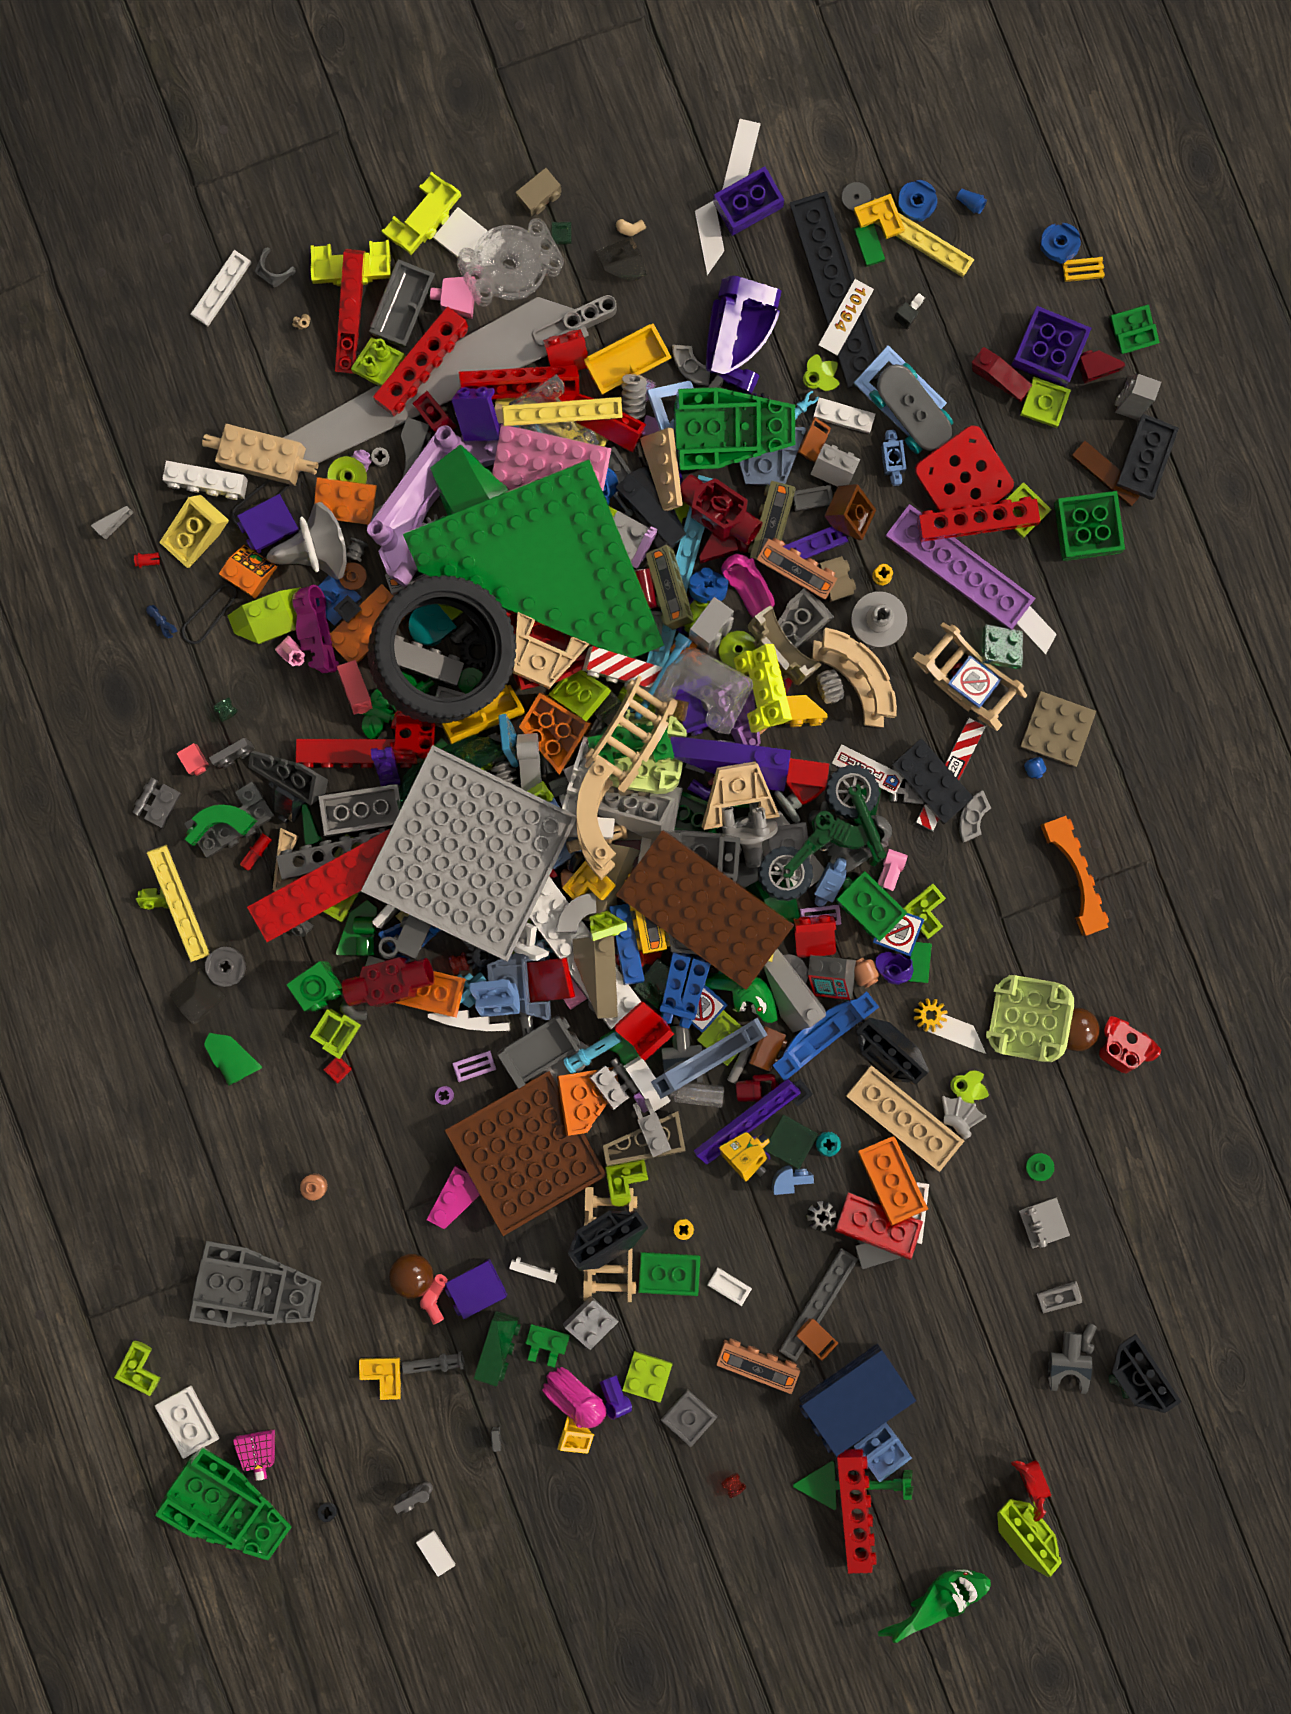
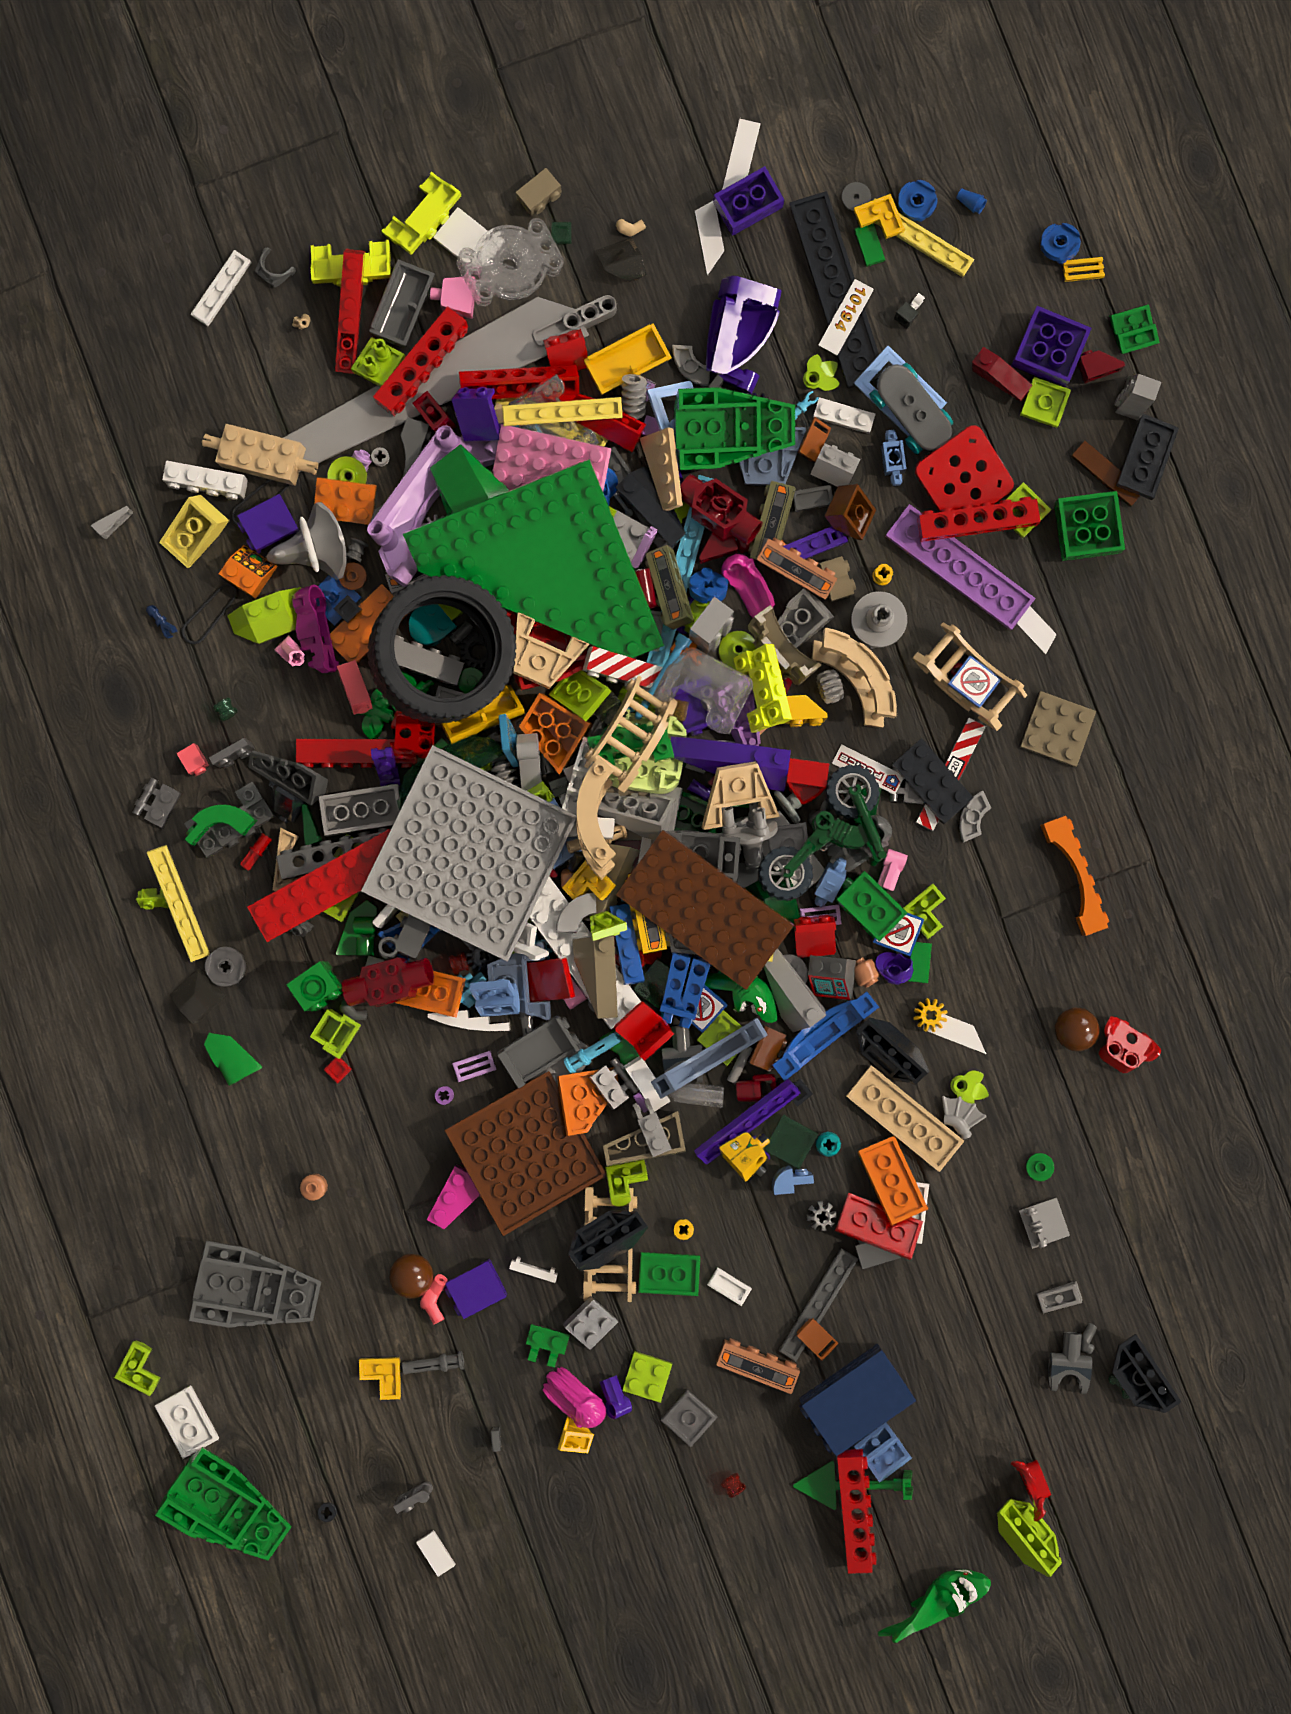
red pin [134,552,160,568] -> none
dark pink torso [233,1430,275,1480] -> none
dark green slope [474,1311,521,1386] -> none
clear green plate [982,625,1023,670] -> none
yellowish green tile [986,975,1074,1062] -> none
blue piece [1024,757,1046,779] -> none

